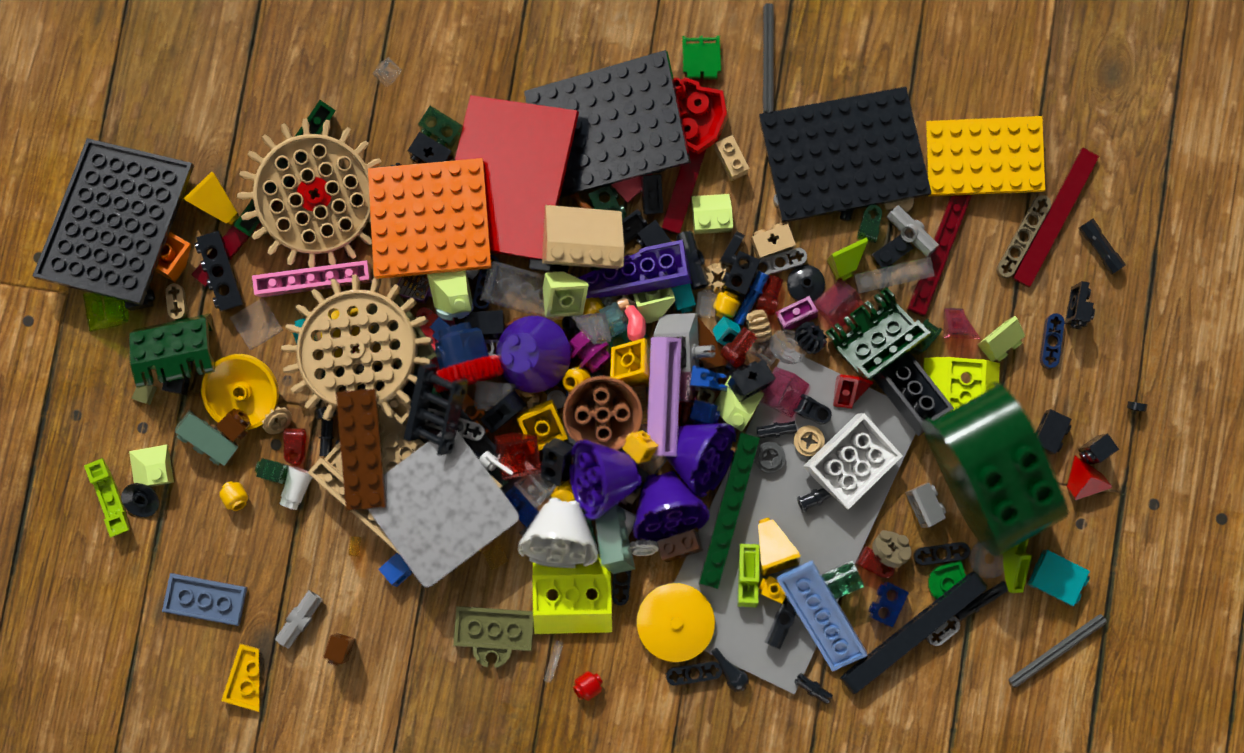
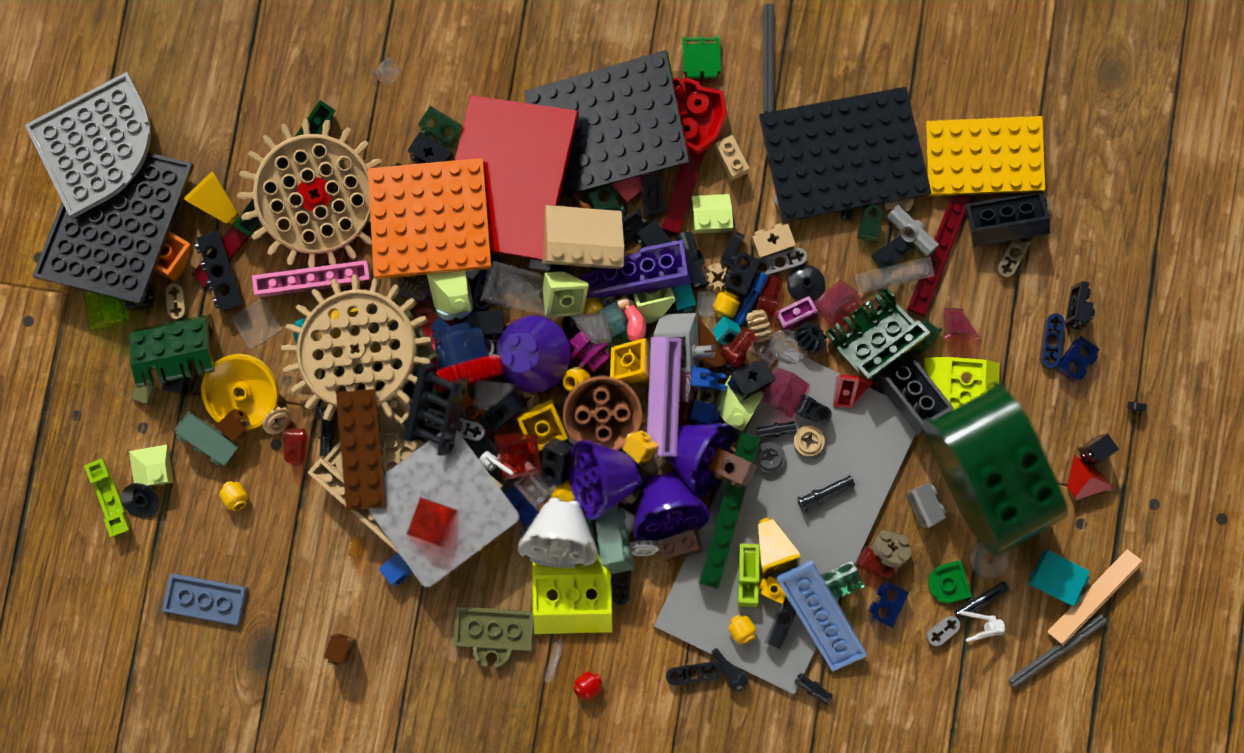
yellow wing [221,643,260,712] -> none
clear green brick [255,458,290,484] -> none
light grey piece [275,590,323,649] -> none
white plant [280,466,313,510] -> none
light grey tile [547,390,566,409] -> none
yellow dish [637,583,715,662] -> none
white slope [803,413,902,509] -> none
lime slope [827,237,868,281] -> none
black beam [840,571,988,694] -> none
black beam [913,542,970,565] -> none
yellowish green slope [977,316,1025,362] -> none
lime slope [1003,539,1032,593] -> none
dark red tile [1012,147,1099,288] -> none
black brick [1036,409,1072,455] -> none
black axle [1078,219,1126,275] -> none
none -> light grey plate [25,72,151,219]
none -> clear red slope [407,497,457,548]
none -> reddish brown brick [708,448,758,488]
none -> yellow head [728,615,757,645]
none -> white plant [959,611,1005,642]
none -> black slope [965,191,1050,247]
none -> light nougat tile [1047,549,1143,646]
none -> clear blue brick [1054,336,1100,382]

